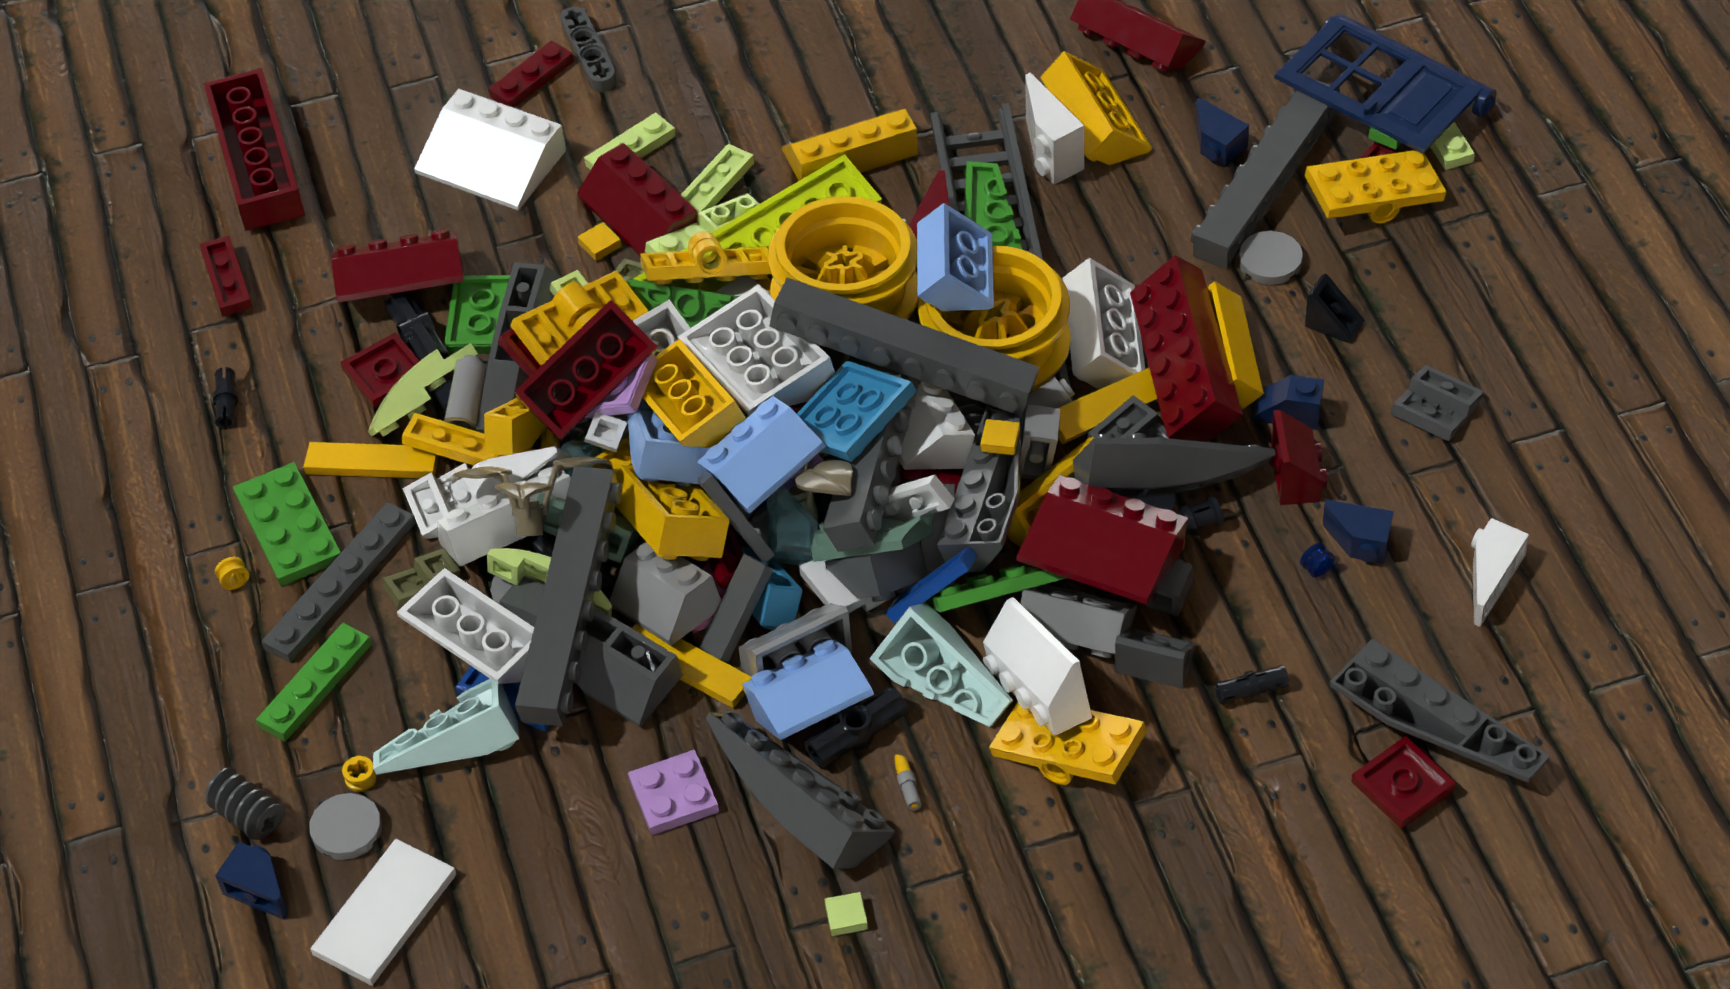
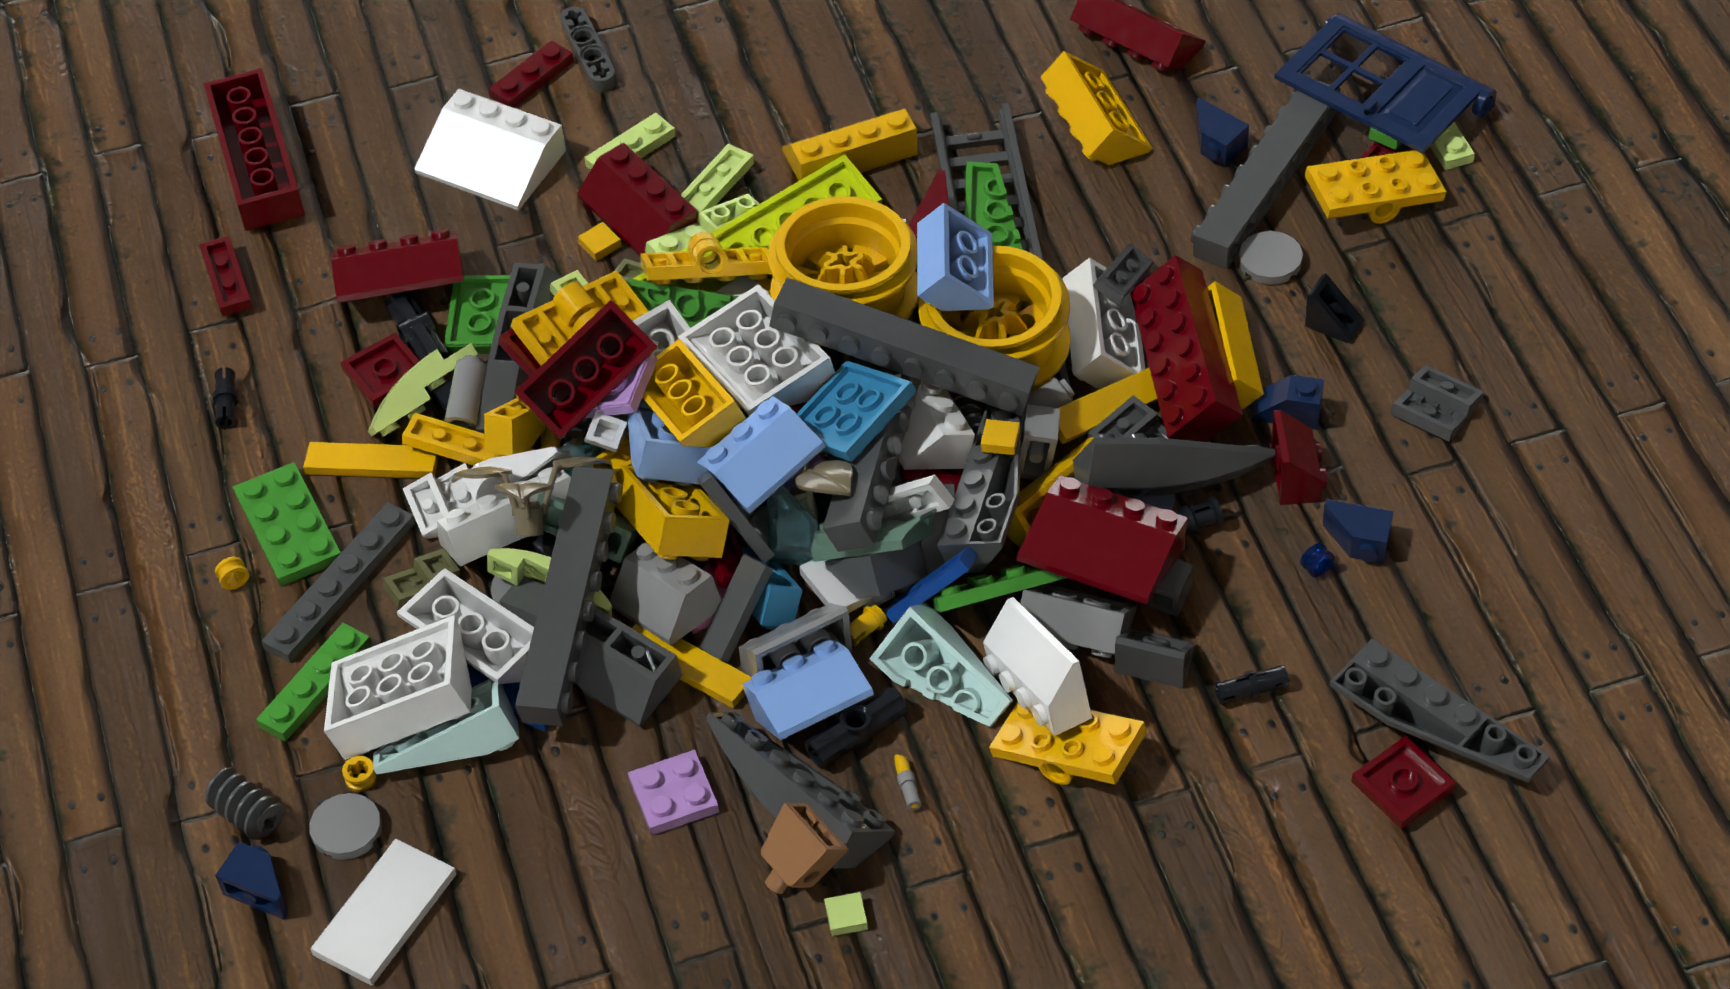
white slope [1025,73,1084,185] -> none
white slope [1471,518,1529,627] -> none
none -> white slope [324,615,472,760]
none -> medium nougat torso [761,803,849,894]
none -> yellow pin [850,605,887,646]
none -> dark grey tile [1093,243,1154,306]

